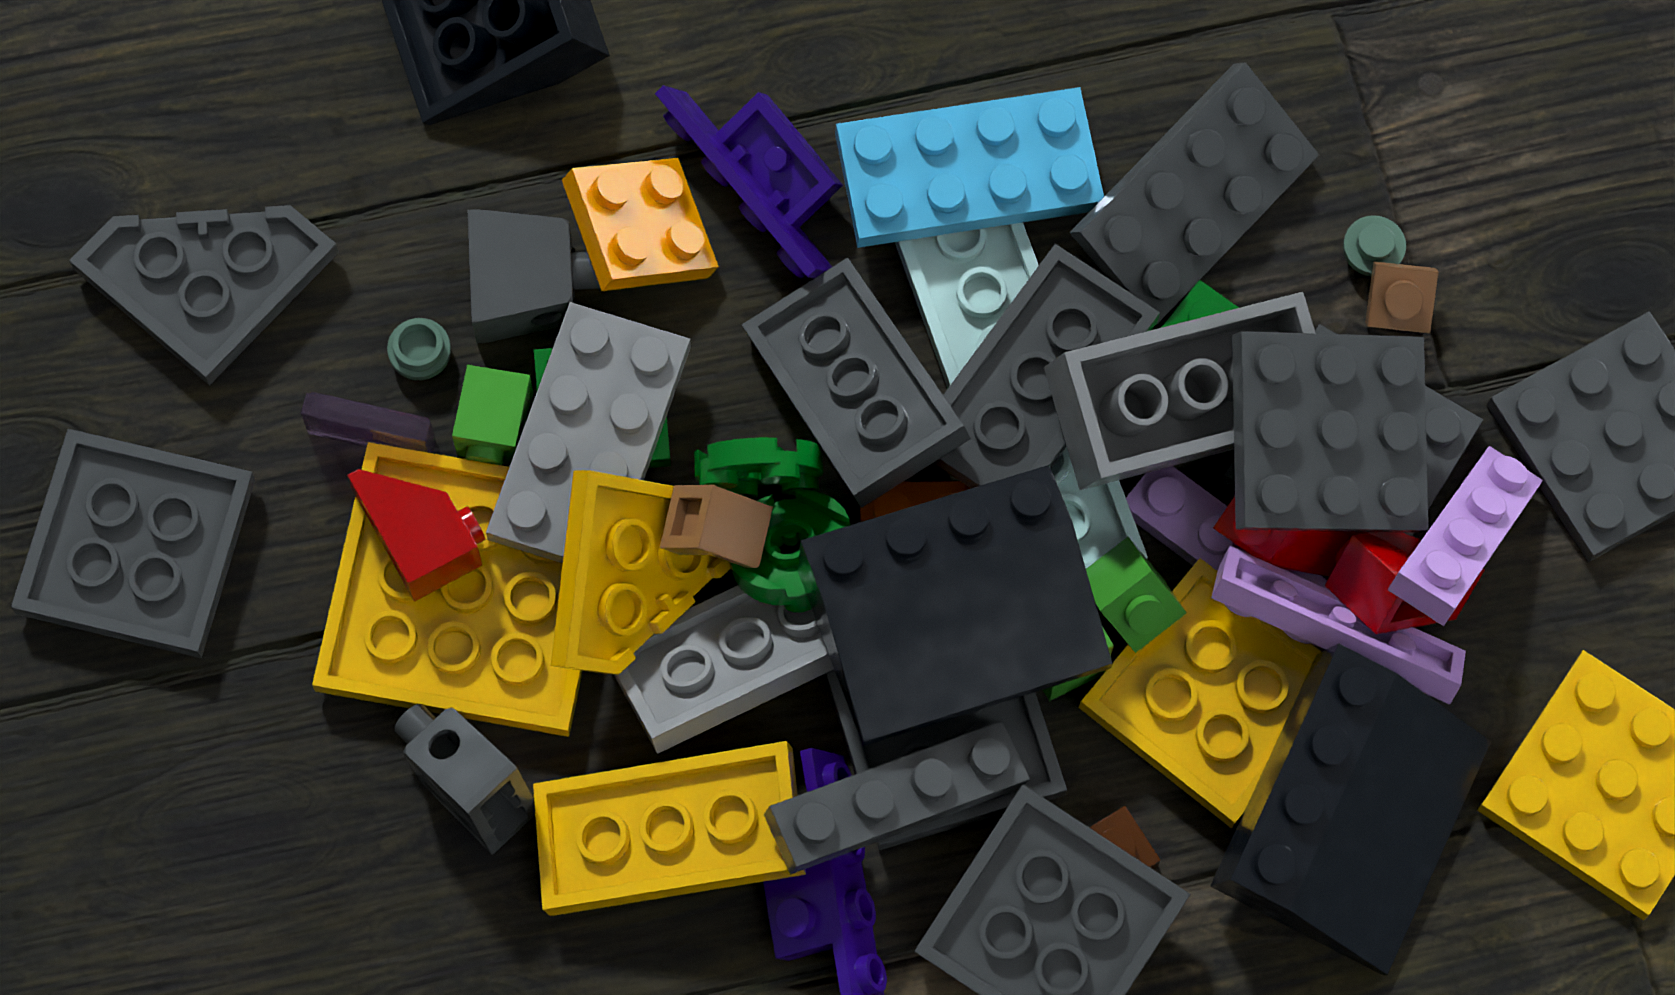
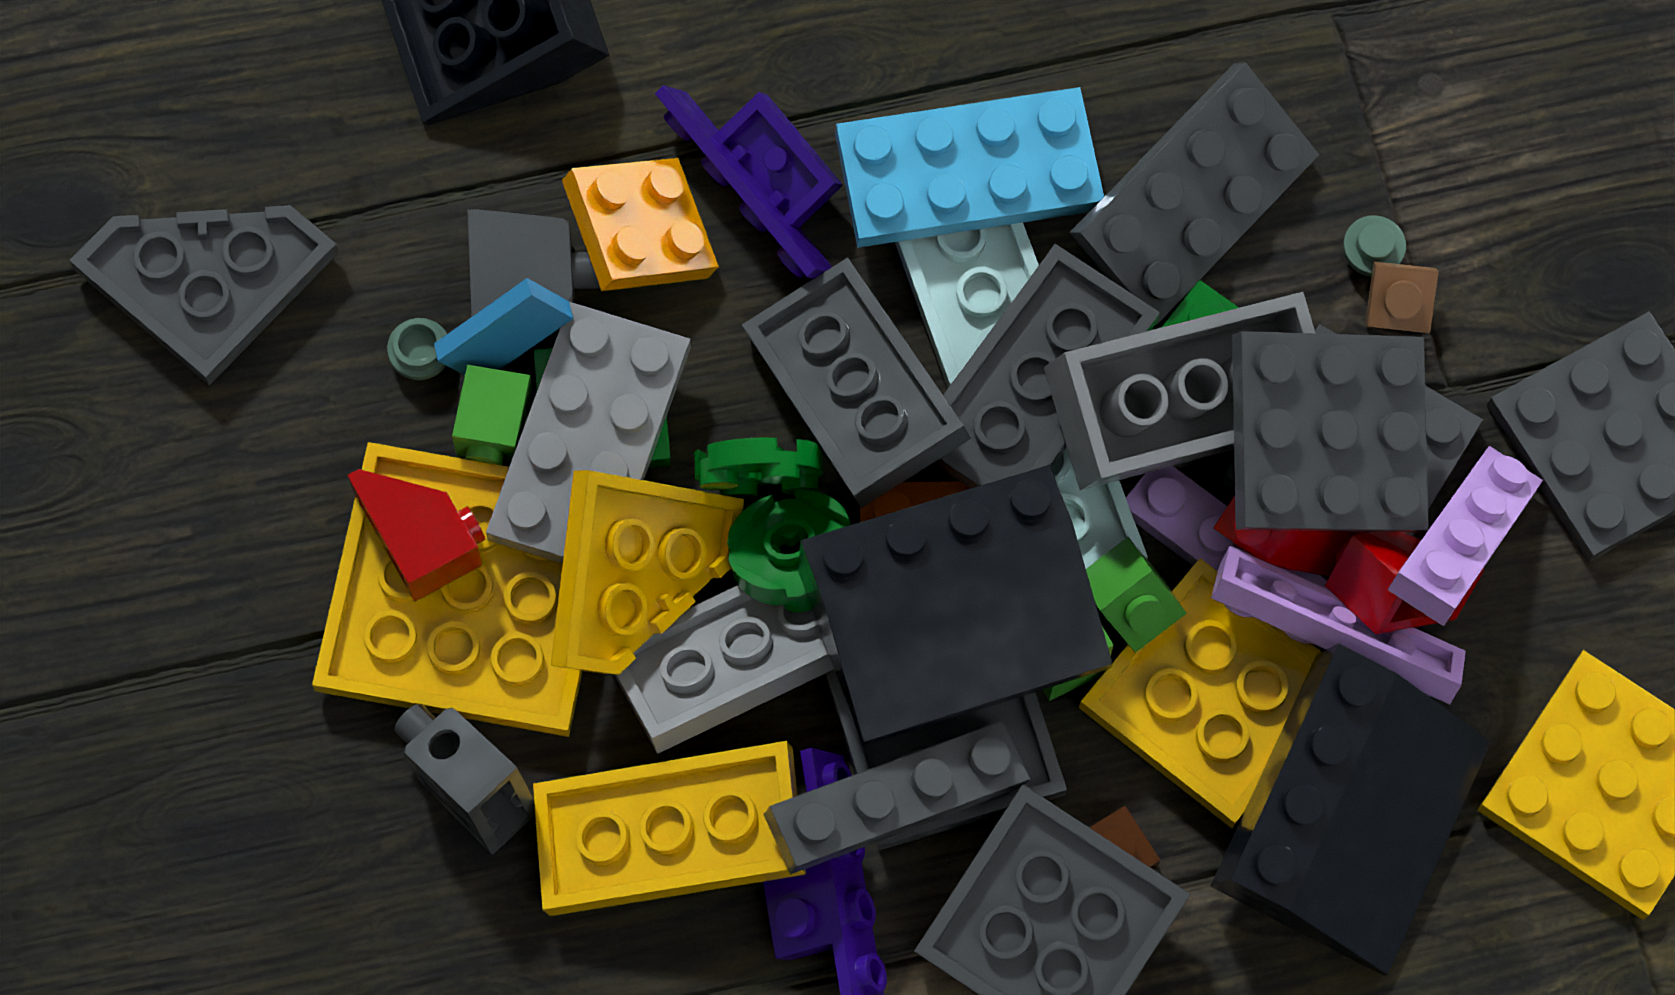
dark grey plate [11,429,256,658] -> none
clear purple tile [301,392,436,453] -> none
medium nougat panel [660,485,773,568] -> none
none -> dark azure tile [434,278,573,375]

